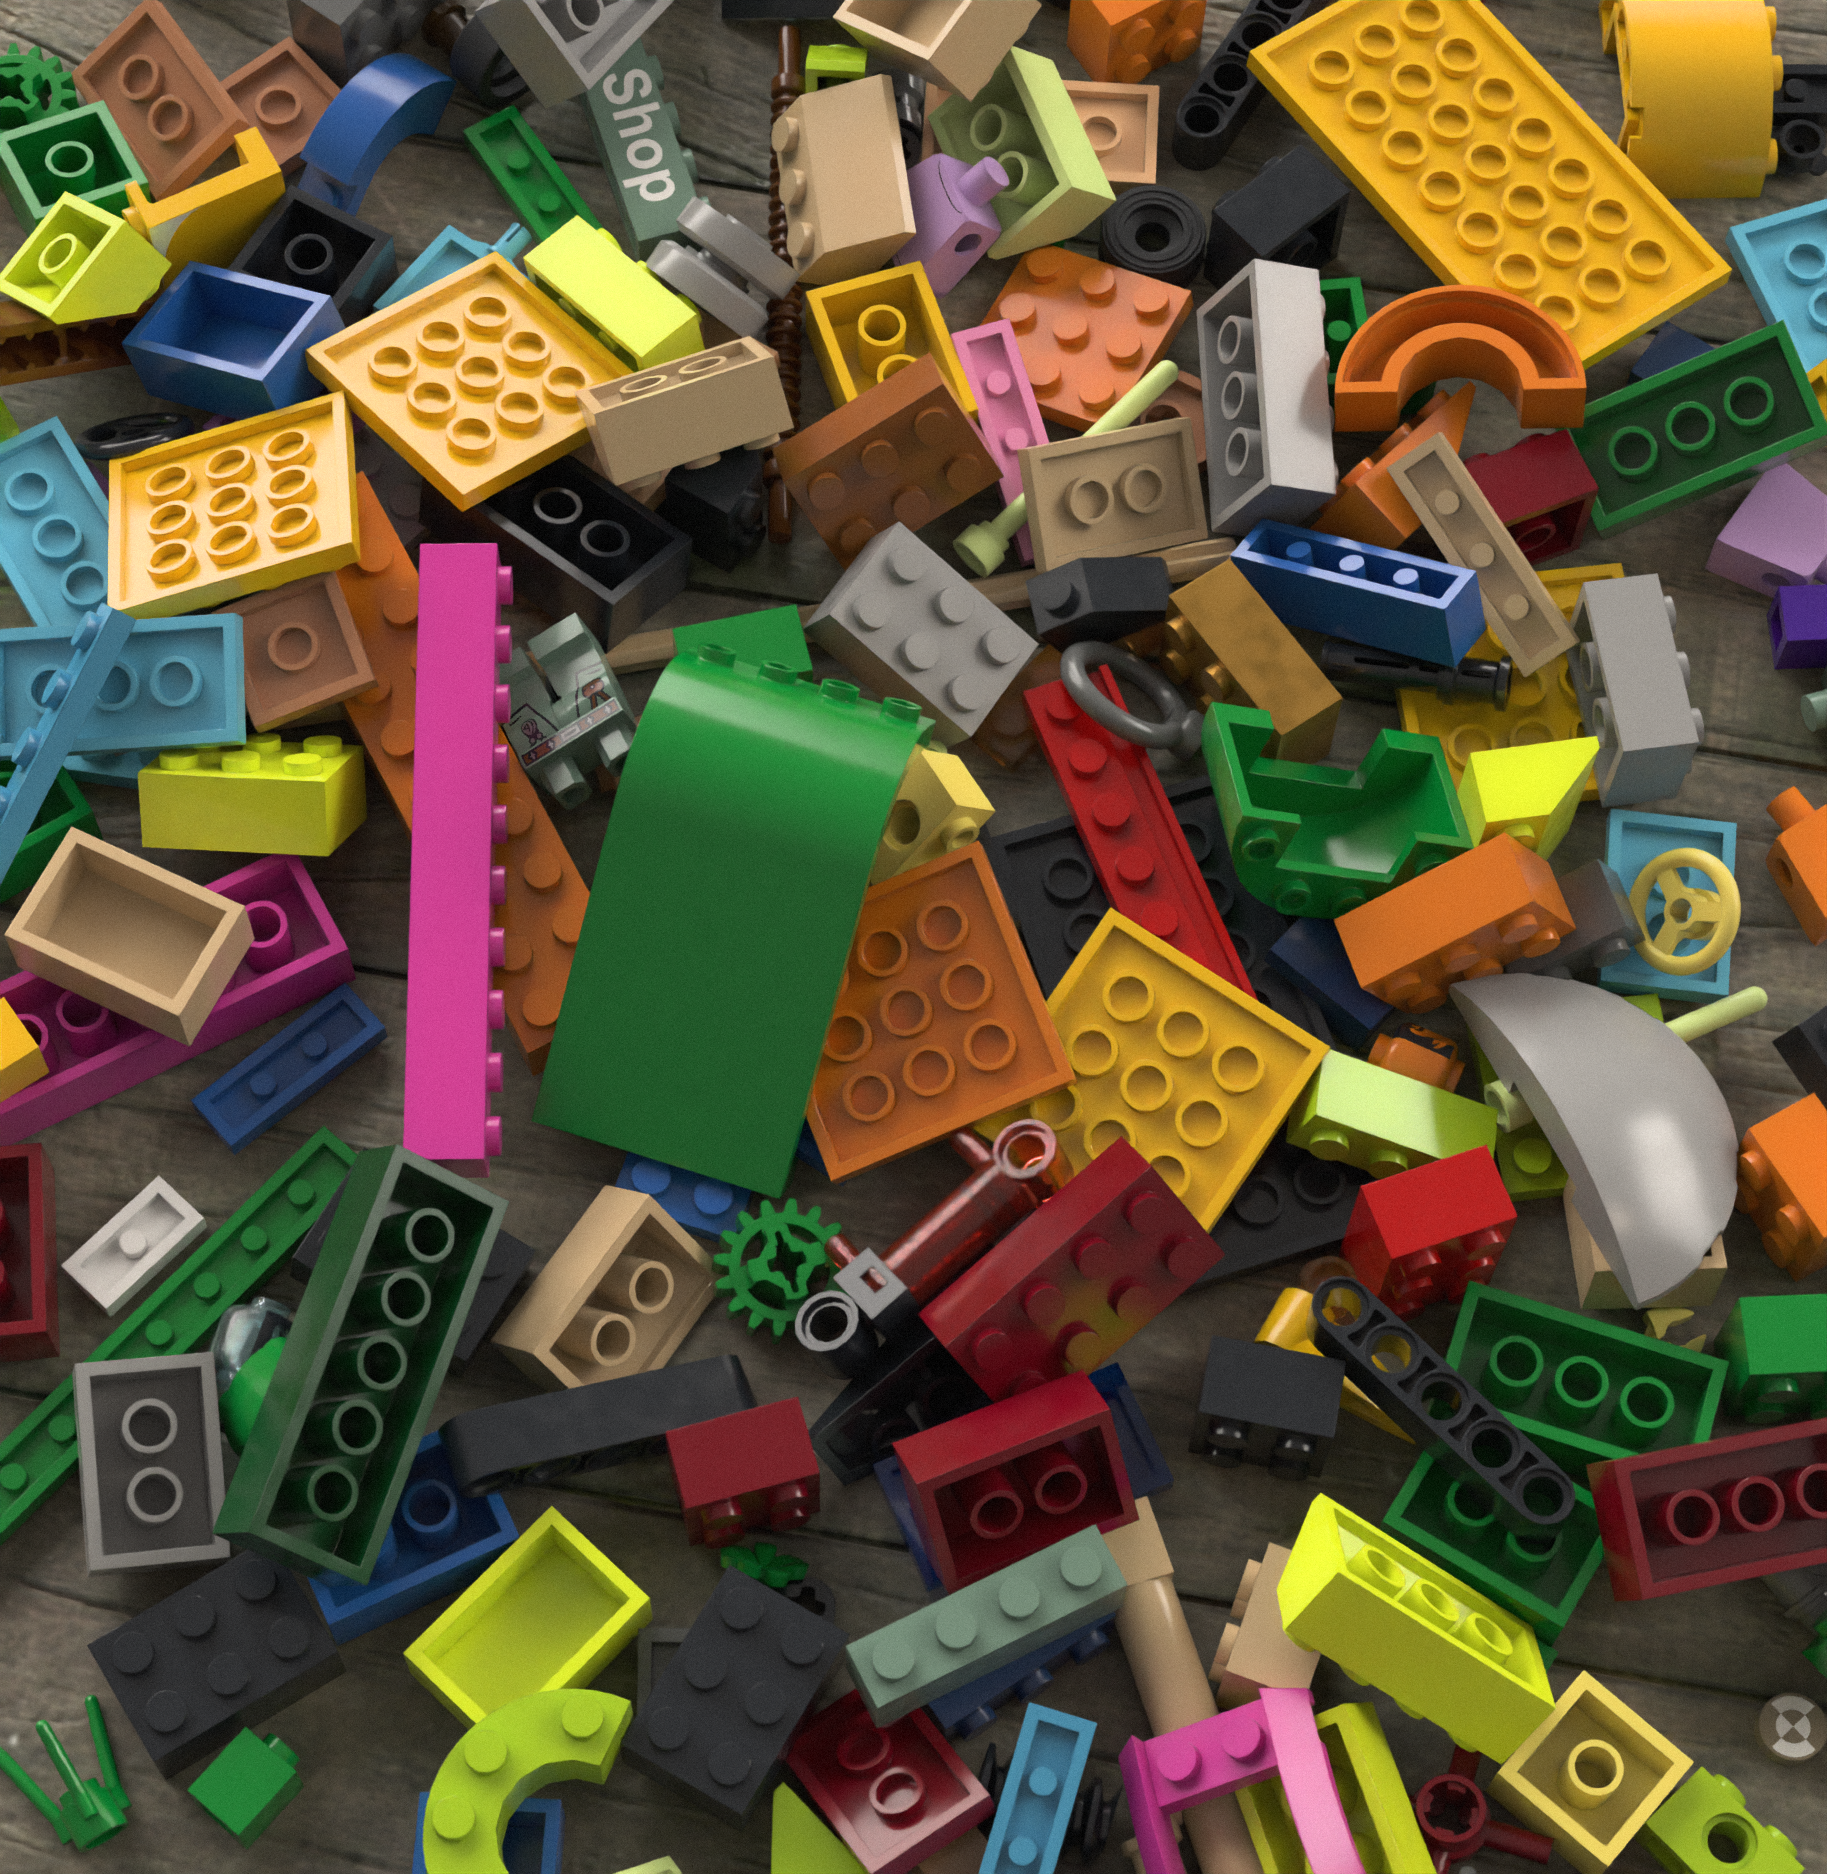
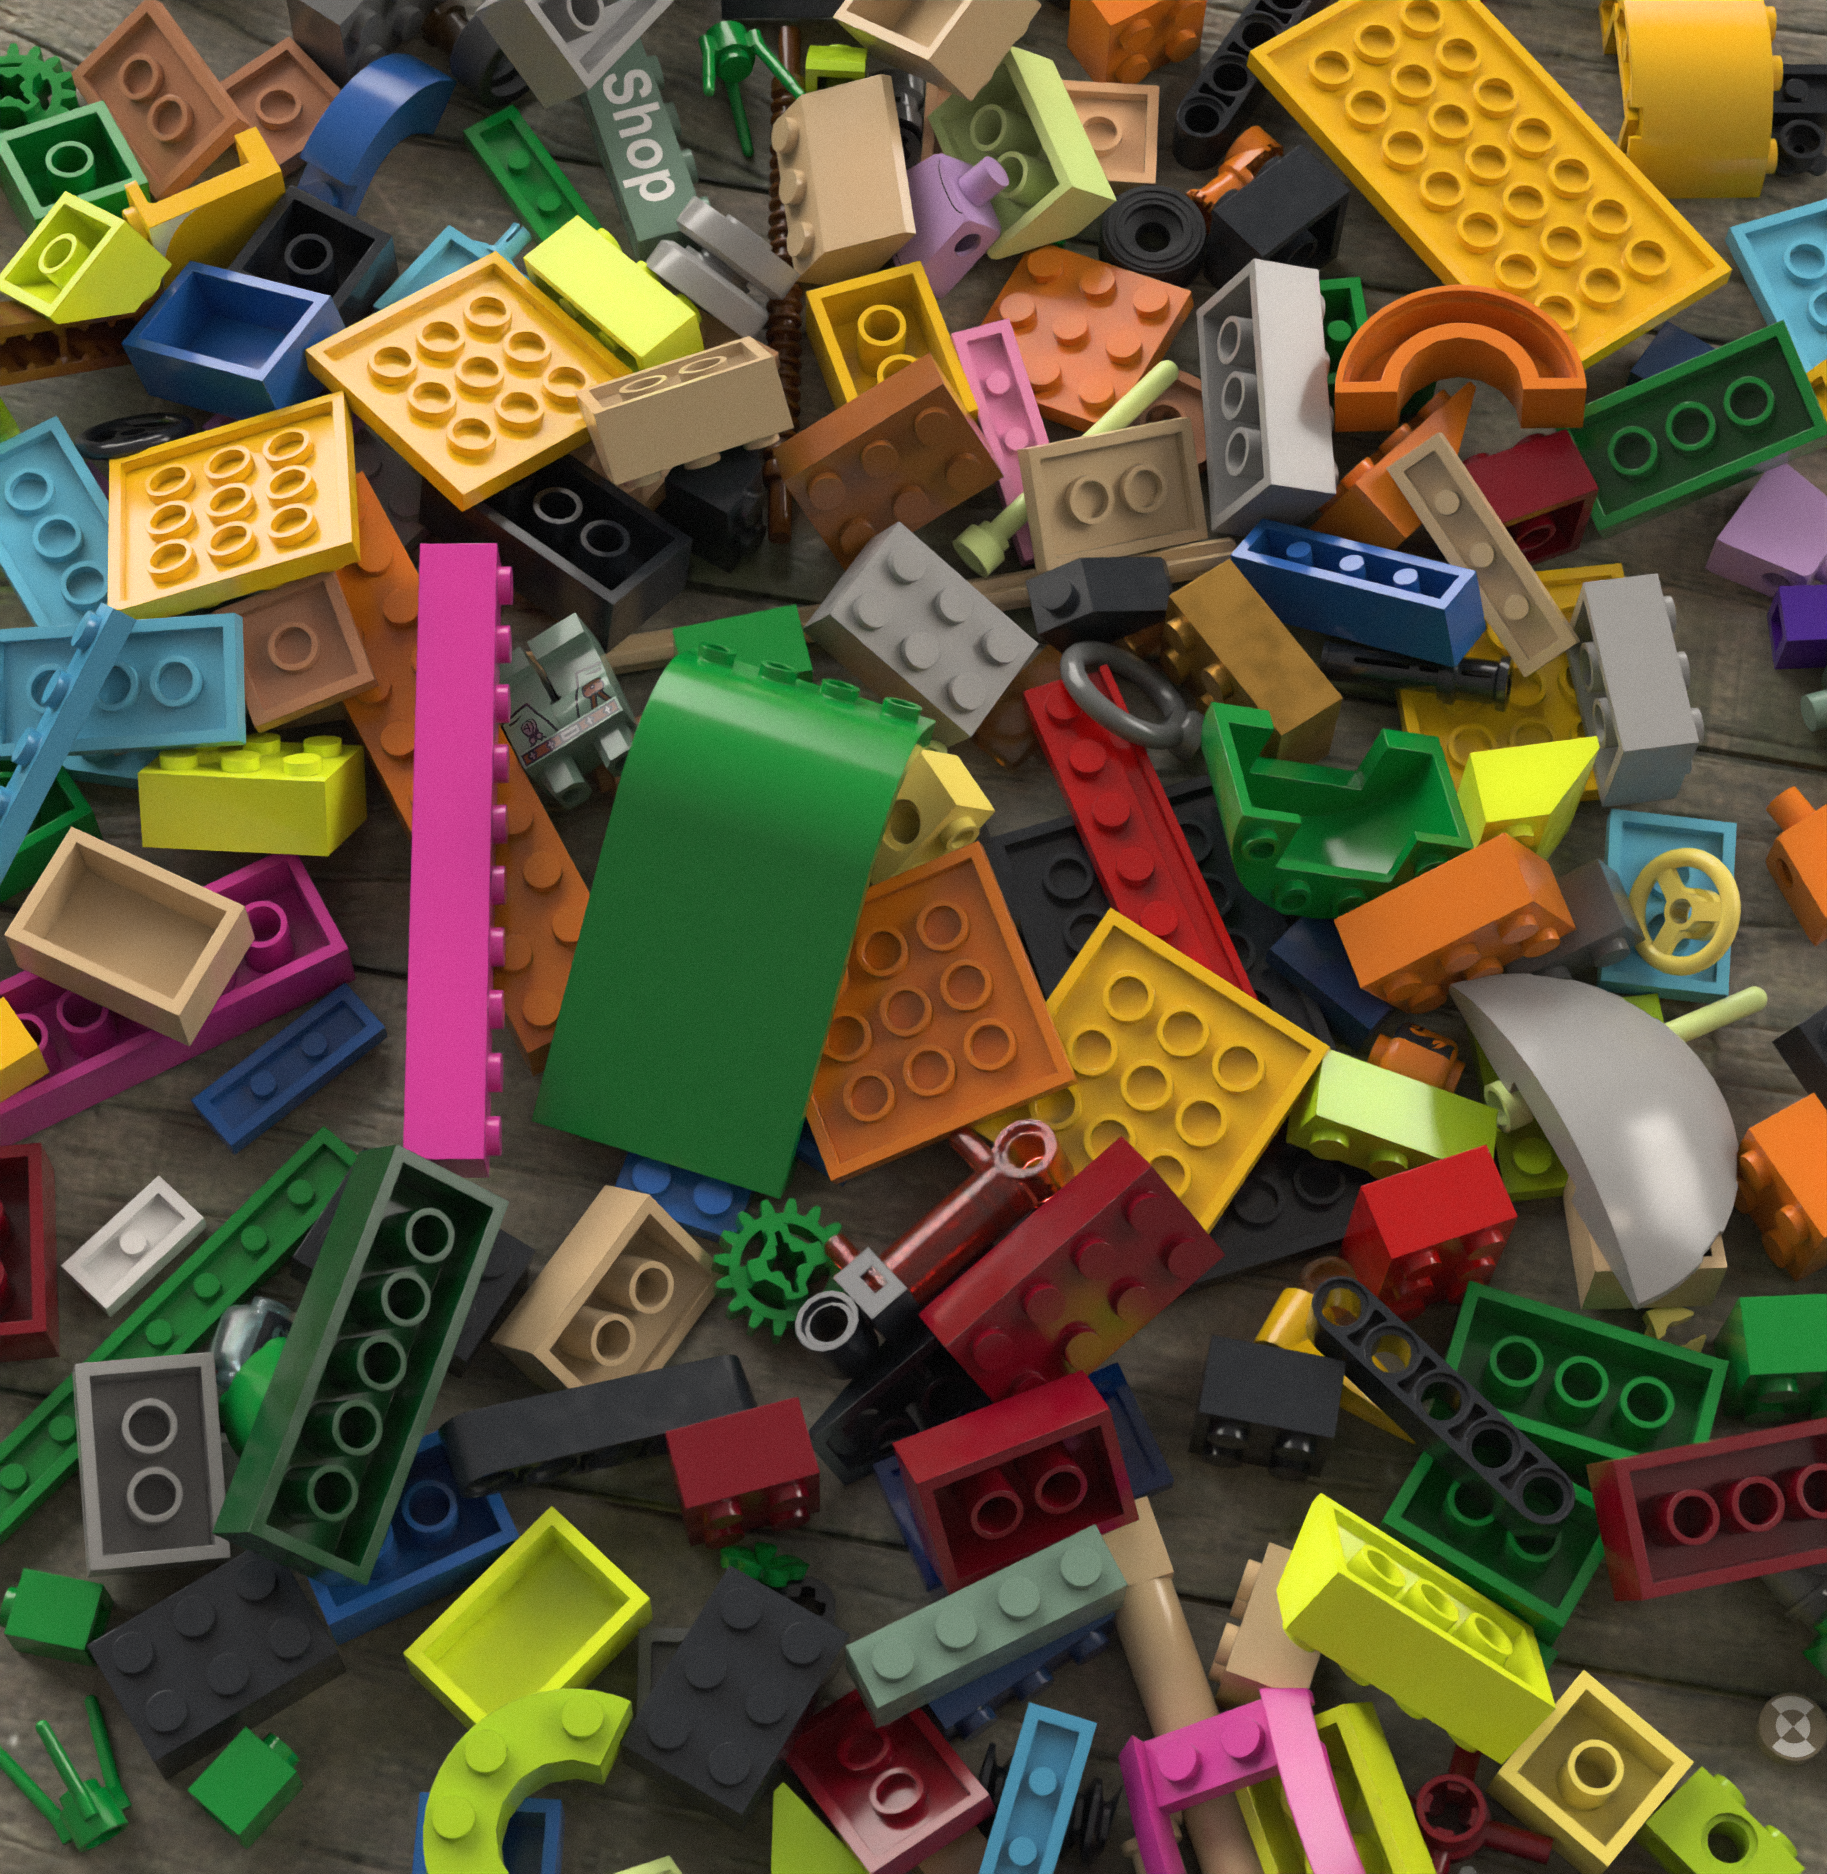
none -> green brick [0,1568,114,1668]
none -> green plant [698,20,807,157]
none -> orange connector [1185,125,1284,234]

